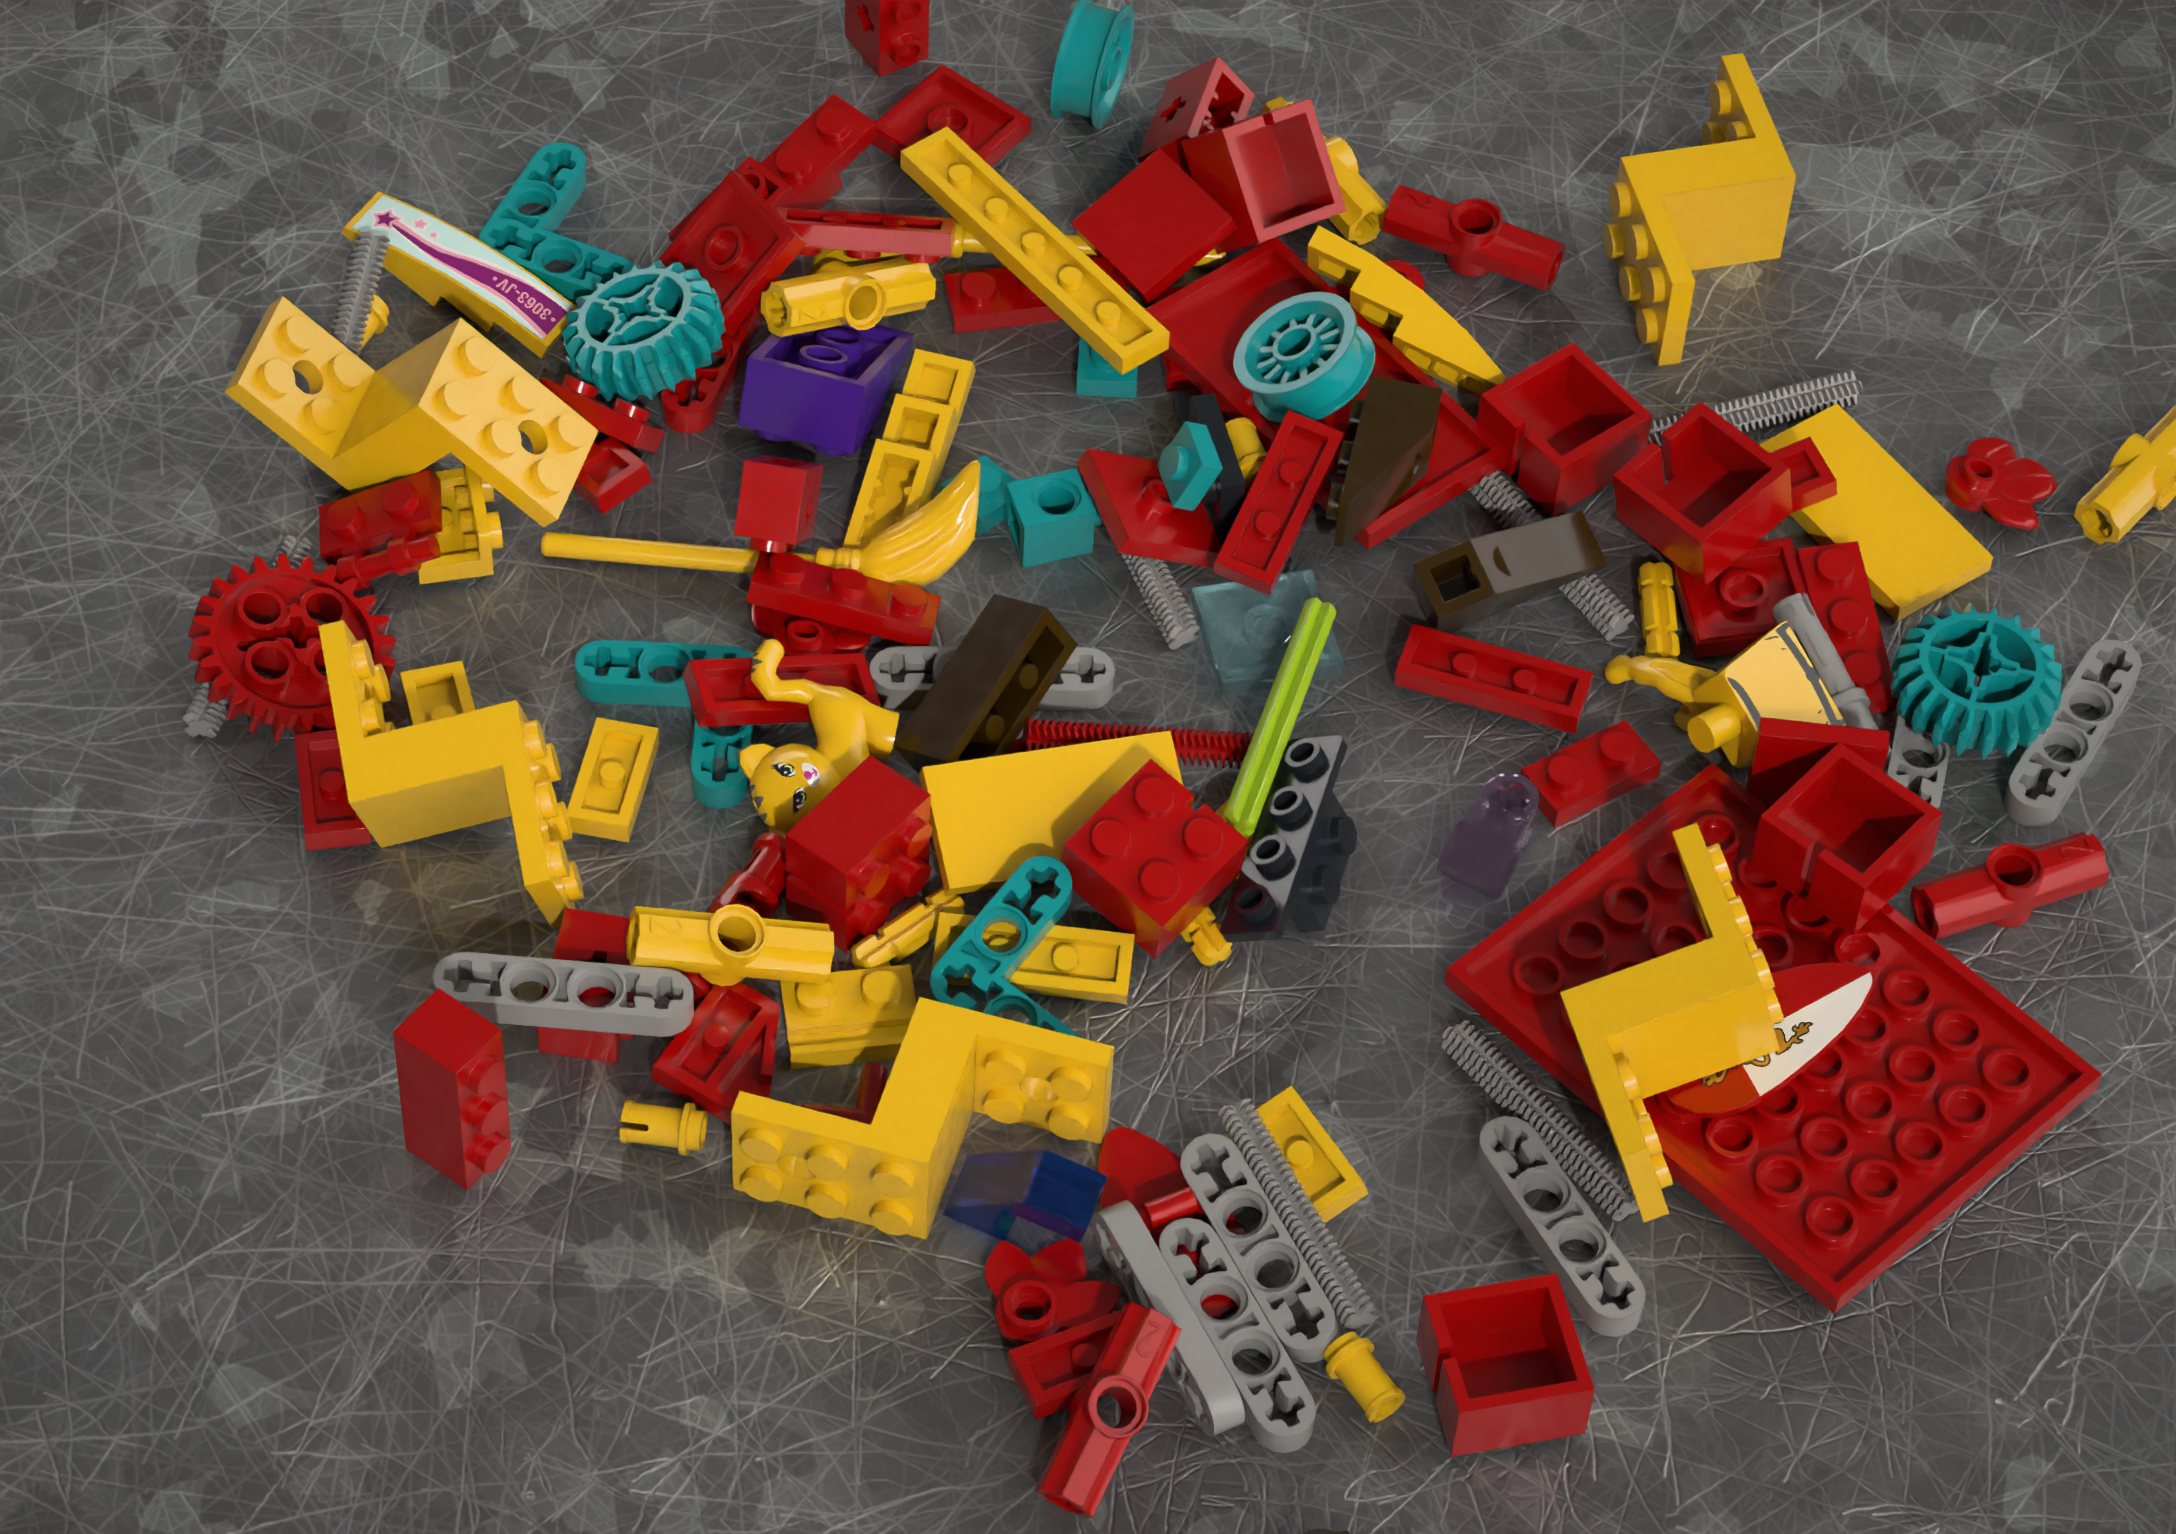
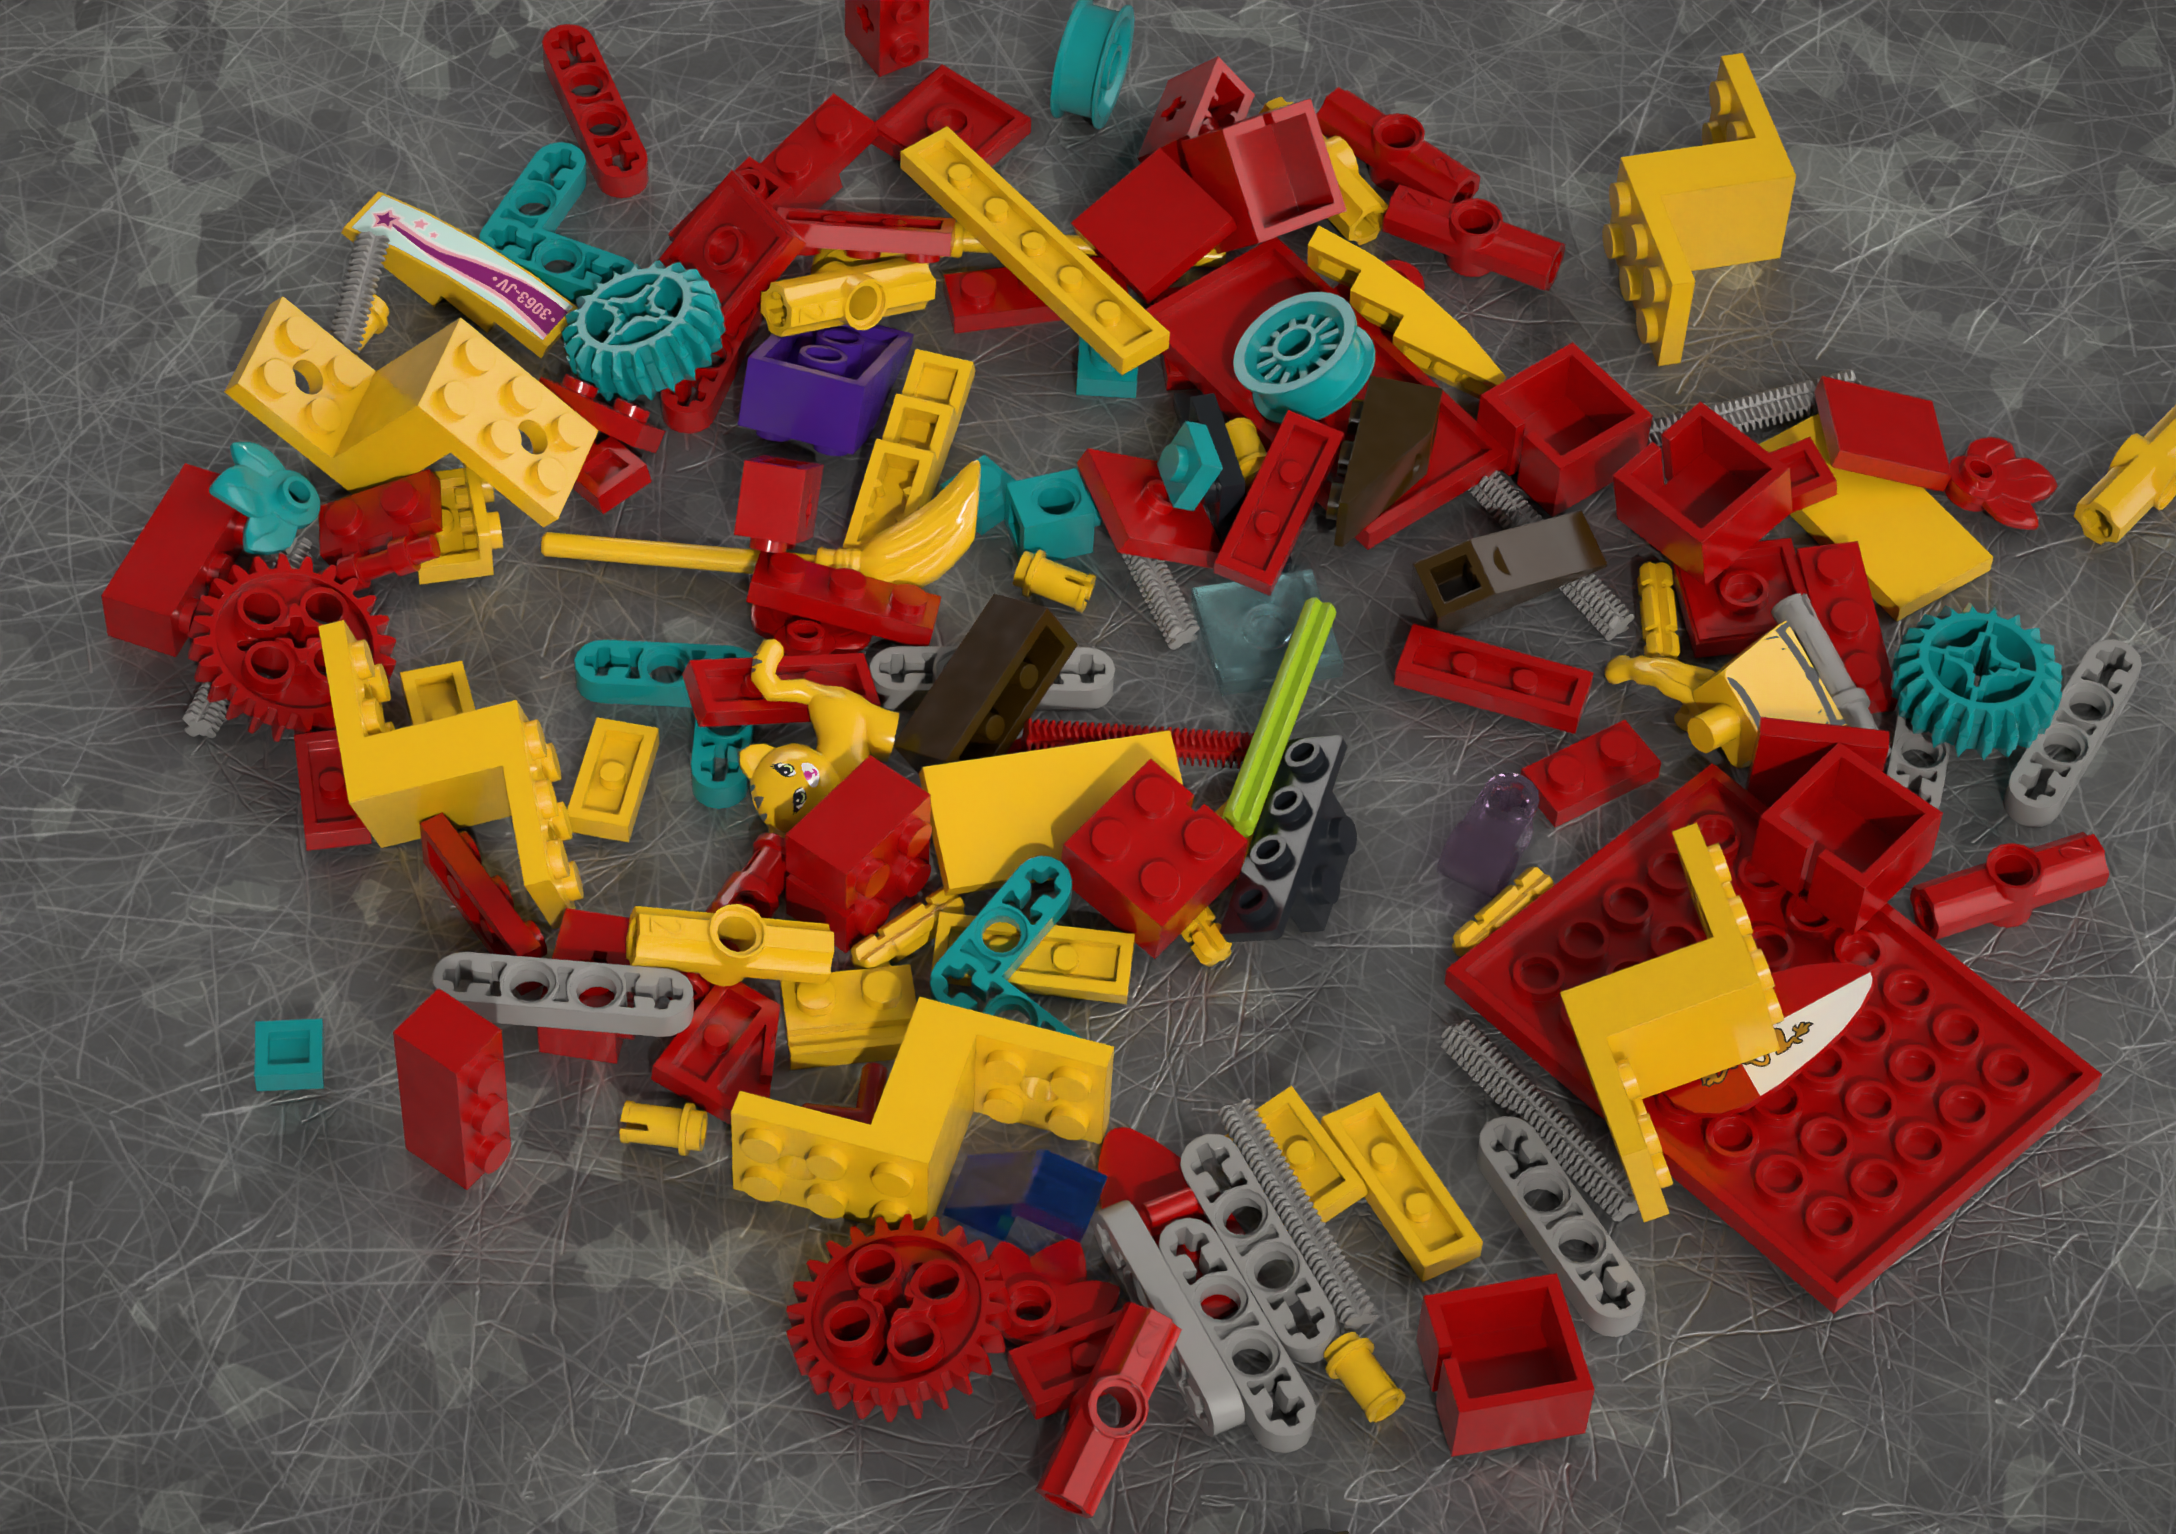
none -> red brick [101,463,249,657]
none -> teal plate [209,442,320,555]
none -> teal plate [254,1018,325,1091]
none -> red plate [420,812,547,996]
none -> red beam [542,24,649,198]
none -> red gear [786,1214,1012,1422]
none -> yellow pin [1013,549,1096,613]
none -> red piece [1316,87,1480,204]
none -> yellow plate [1321,1092,1483,1283]
none -> yellow axle [1452,866,1554,957]
none -> red tile [1814,376,1952,492]

